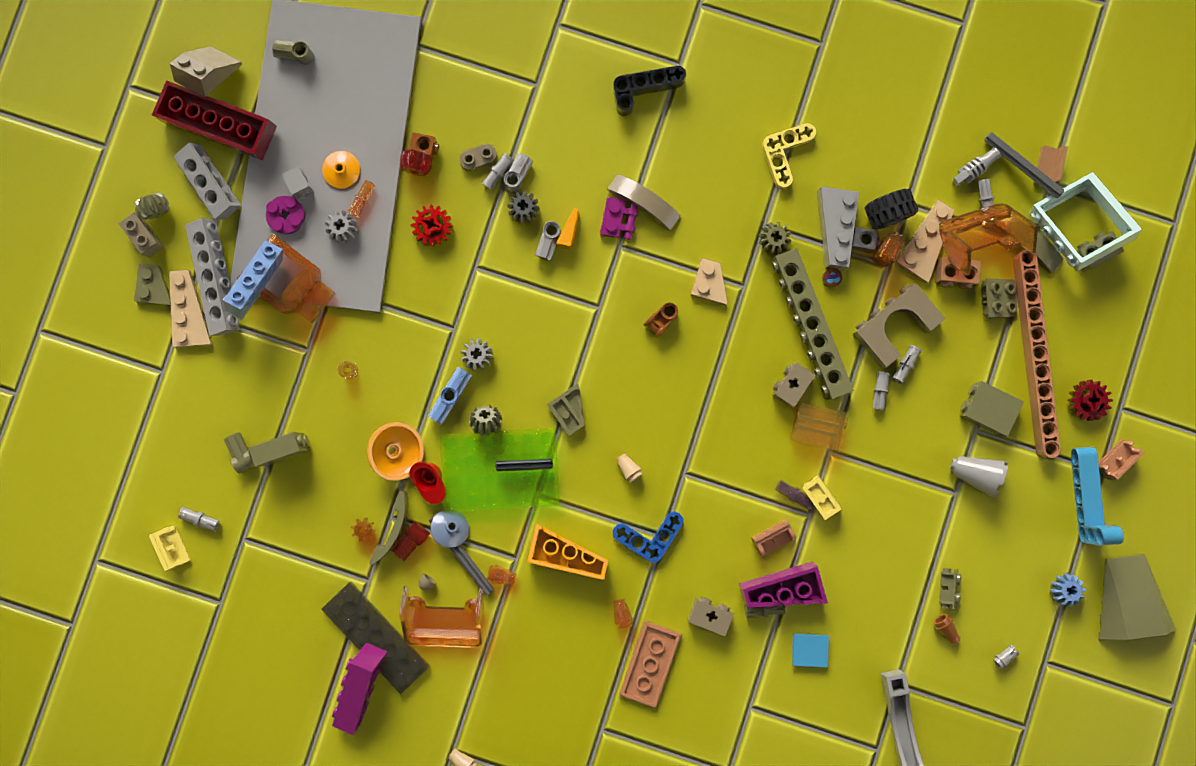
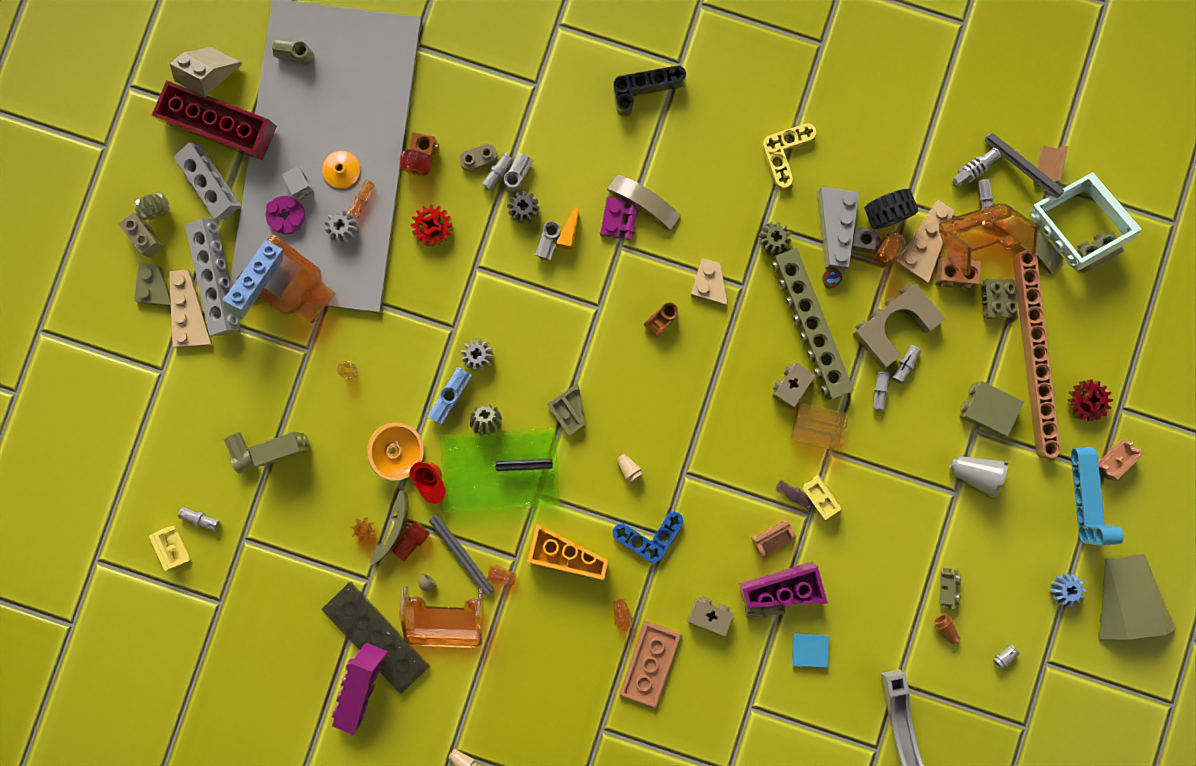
sand blue dish [430,509,469,548] -> none

